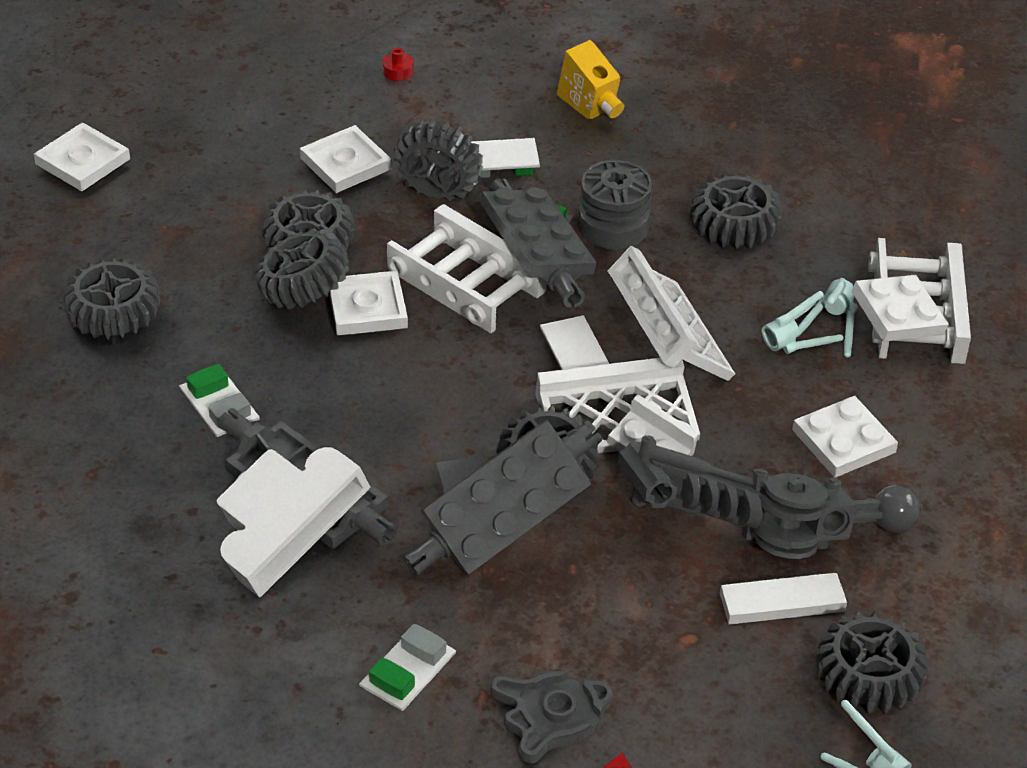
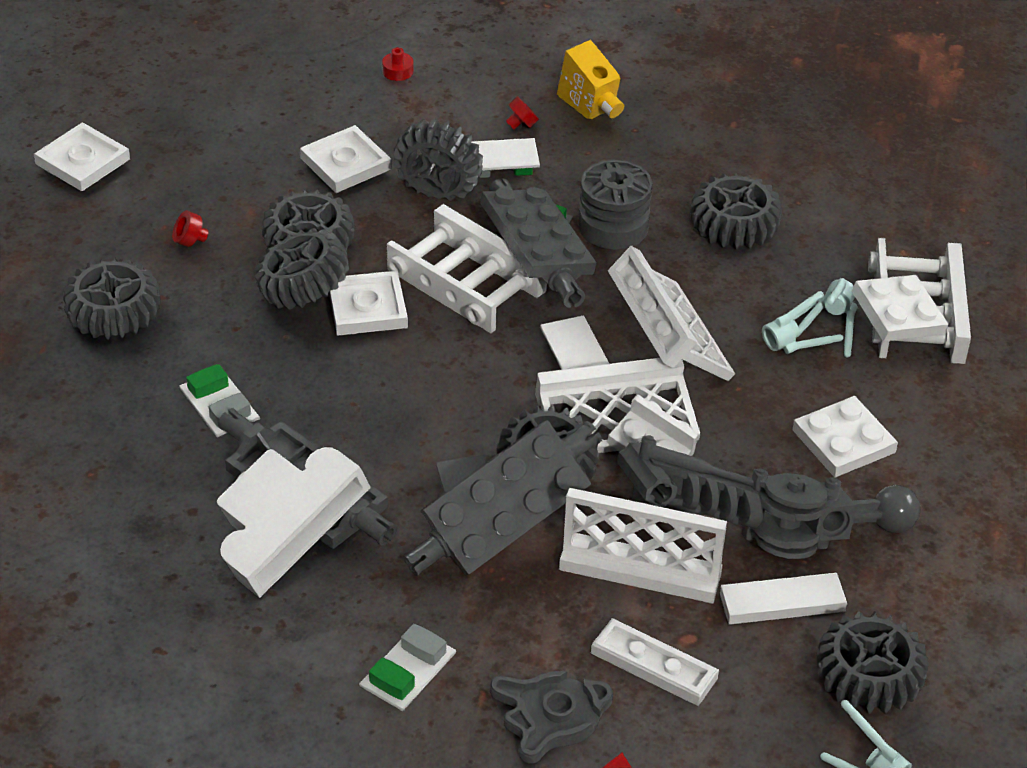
none -> red tile [172,210,209,247]
none -> red tile [505,96,539,130]
none -> white fence [559,488,727,604]
none -> white tile [591,618,719,706]

